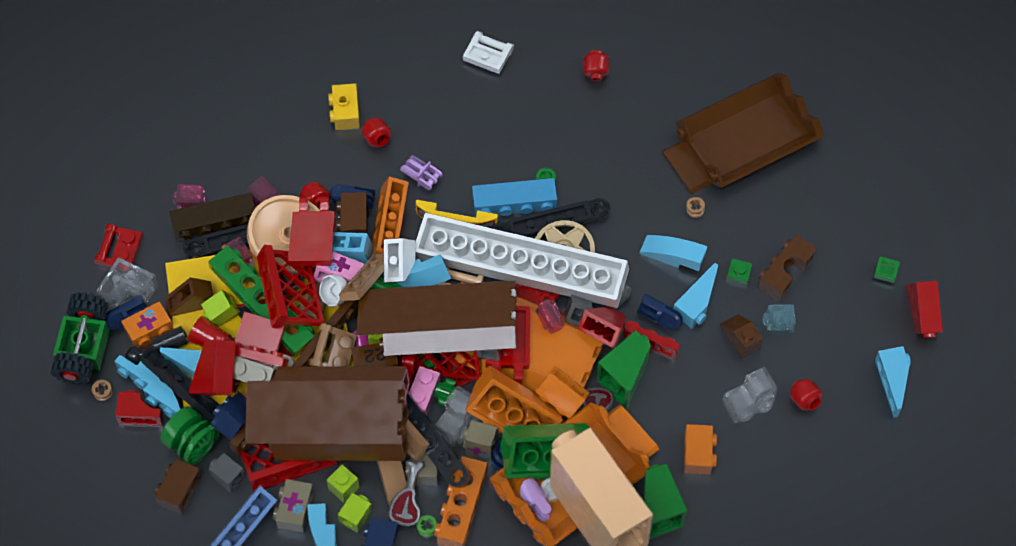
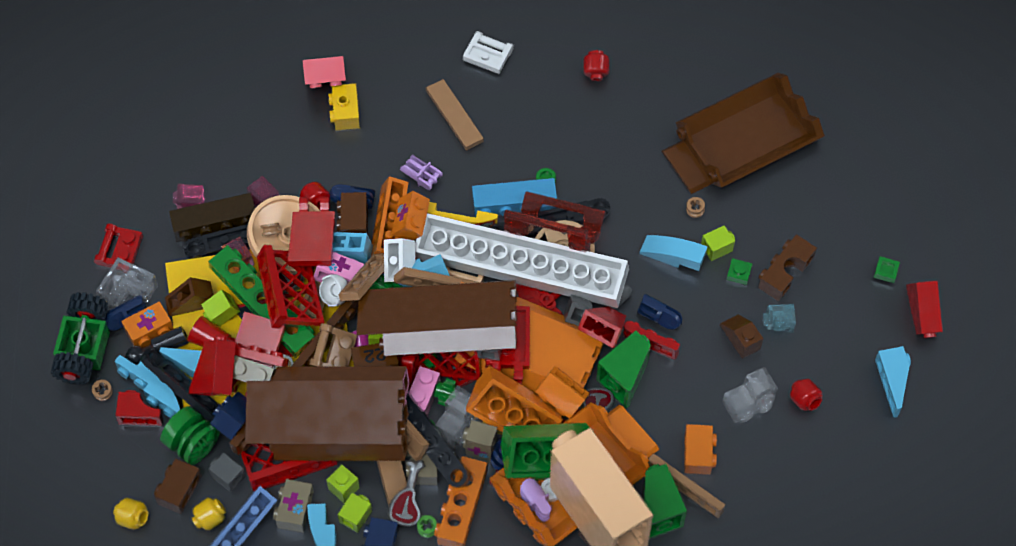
red head [361,117,391,147] -> none
clear pink brick [536,300,564,333] -> none
medium azure slope [674,263,718,329] -> none
none -> yellow head [113,498,148,530]
none -> yellow head [192,497,226,531]
none -> medium nougat bush [260,223,280,236]
none -> coral brick [302,56,346,88]
none -> orange brick [391,191,430,240]
none -> medium nougat tile [394,267,477,286]
none -> medium nougat tile [426,79,484,151]
none -> clear red piece [504,191,606,253]
none -> medium nougat tile [648,453,725,518]
none -> lime brick [701,225,735,261]

